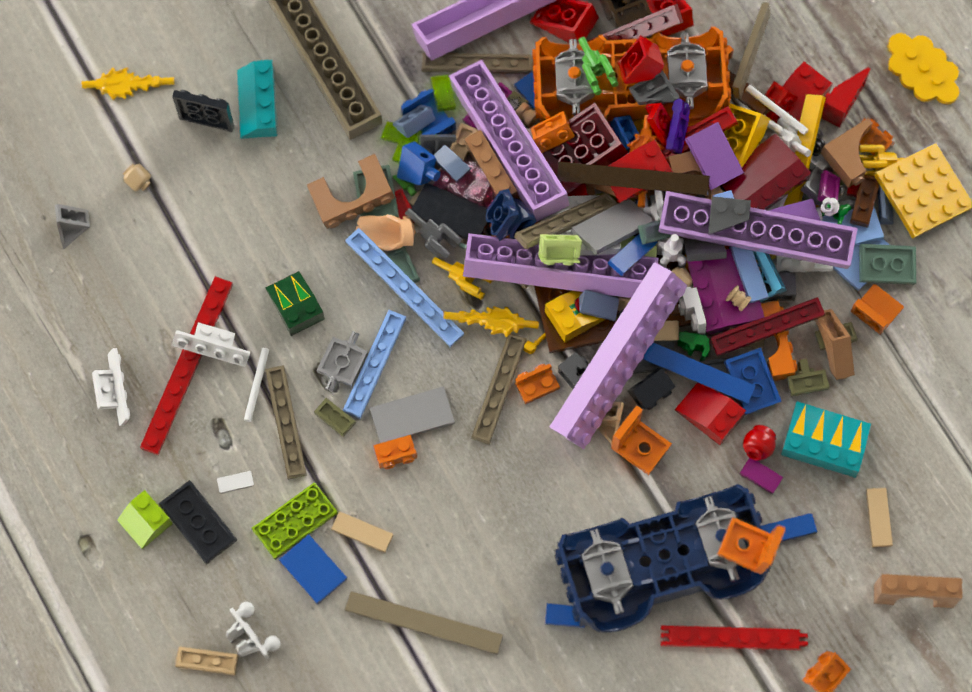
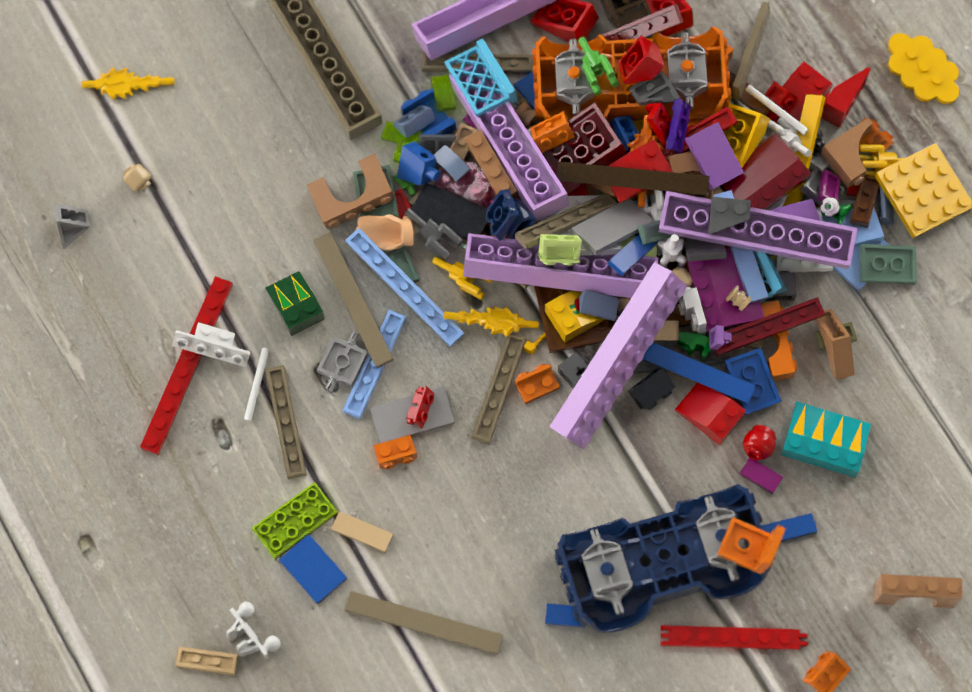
white bracket [92,348,130,426] -> none
lime slope [117,490,172,549] -> none
black tile [158,480,237,564] -> none
black plate [172,90,235,132] -> none
white sticker [217,471,254,493] -> none
teal slope [237,60,278,139] -> none
olive plate [314,398,356,437] -> none
tan slope [597,402,624,444] -> none
orange bracket [611,405,672,476] -> none
olive hinge [787,359,829,397] -> none
orange bracket [850,284,904,335] -> none
tan tile [866,488,893,548] -> none
none -> dark tan tile [314,232,394,368]
none -> red hinge [406,386,435,429]
none -> medium azure fence [444,38,518,117]
none -> medium lavender tile [709,325,732,350]

